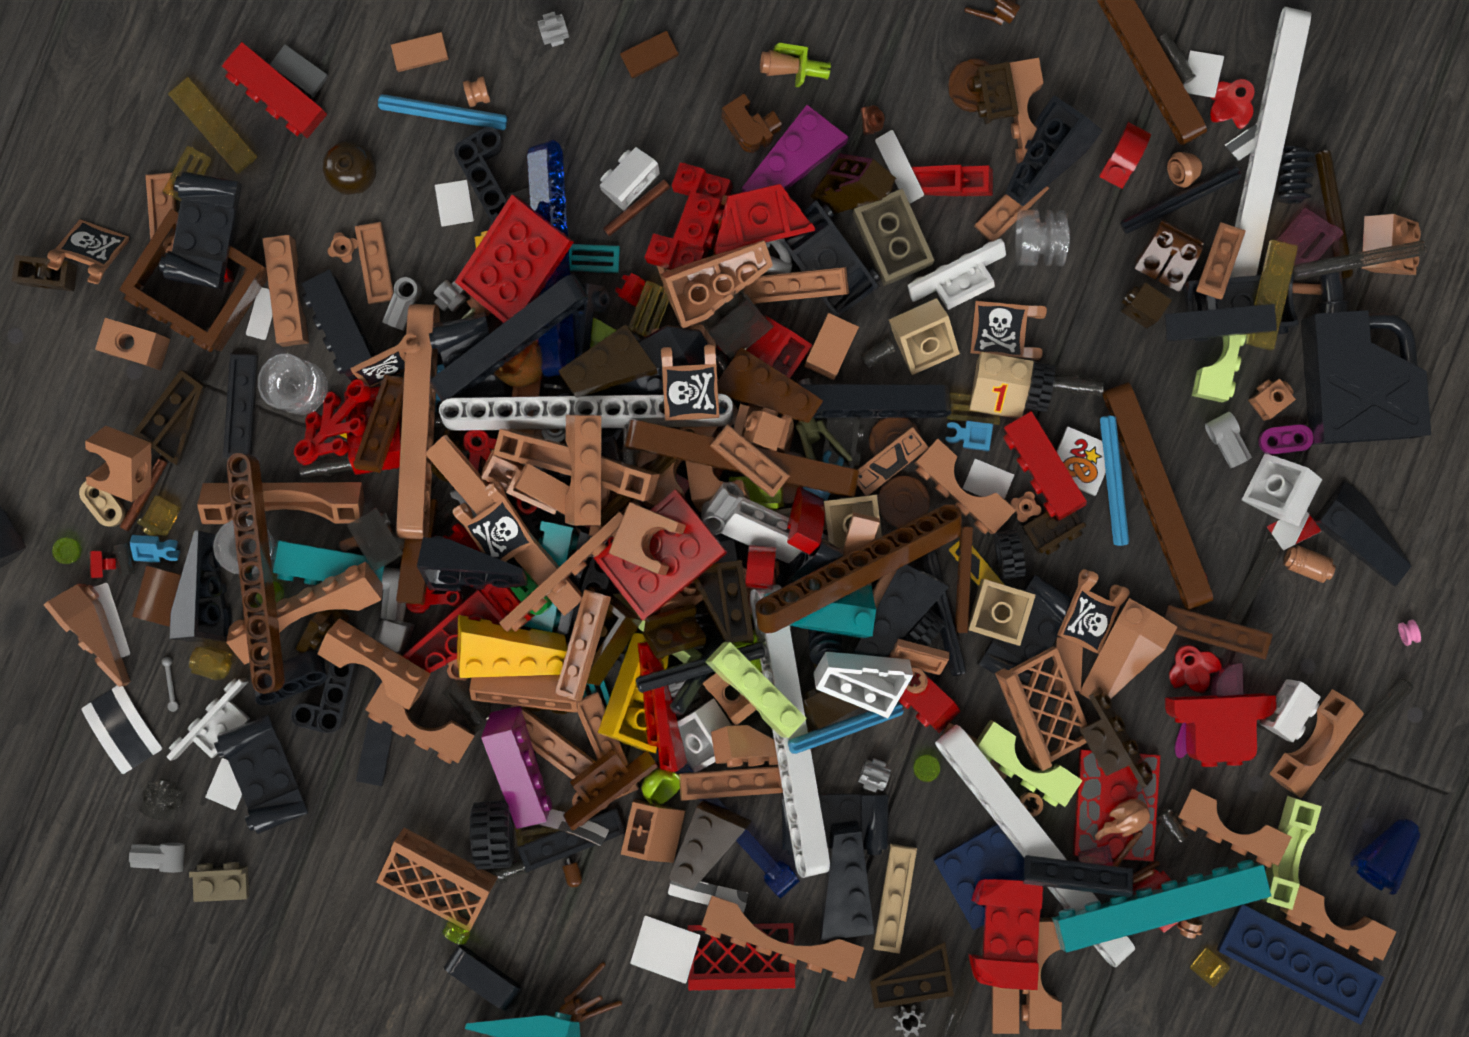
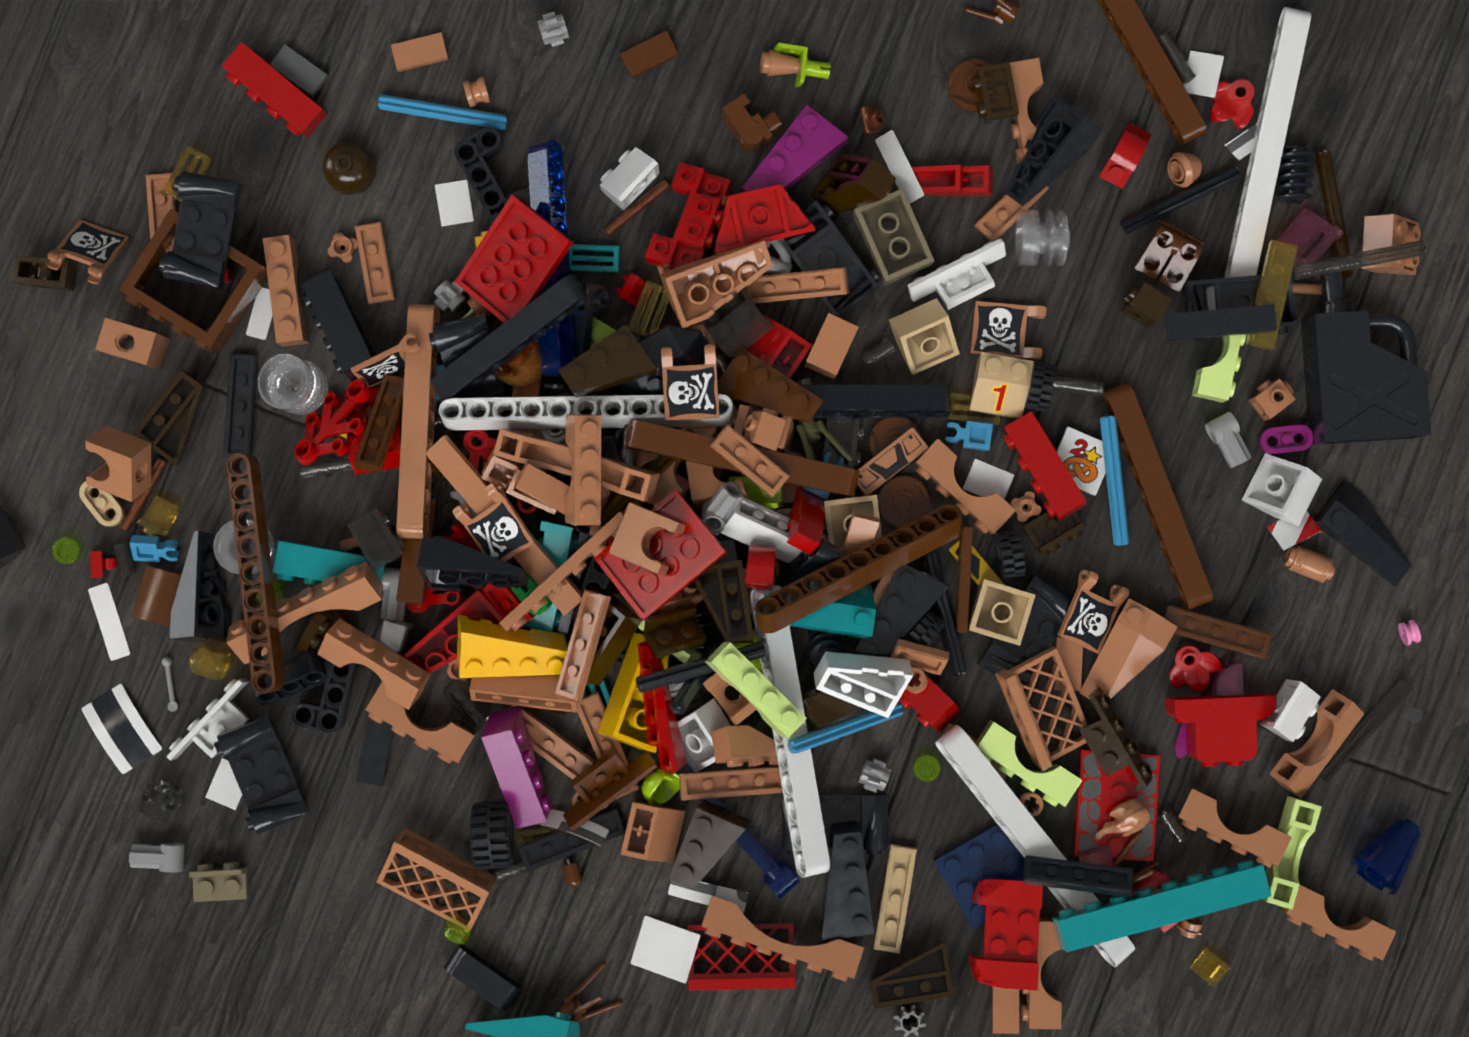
nougat wedge [44,584,130,687] -> none
clear yellow tile [168,77,258,174] -> none
nougat arch [197,482,365,524] -> none
light grey piece [382,277,422,331] -> none
nougat tile [1196,222,1246,300] -> none
dark blue plate [1216,904,1385,1025] -> none

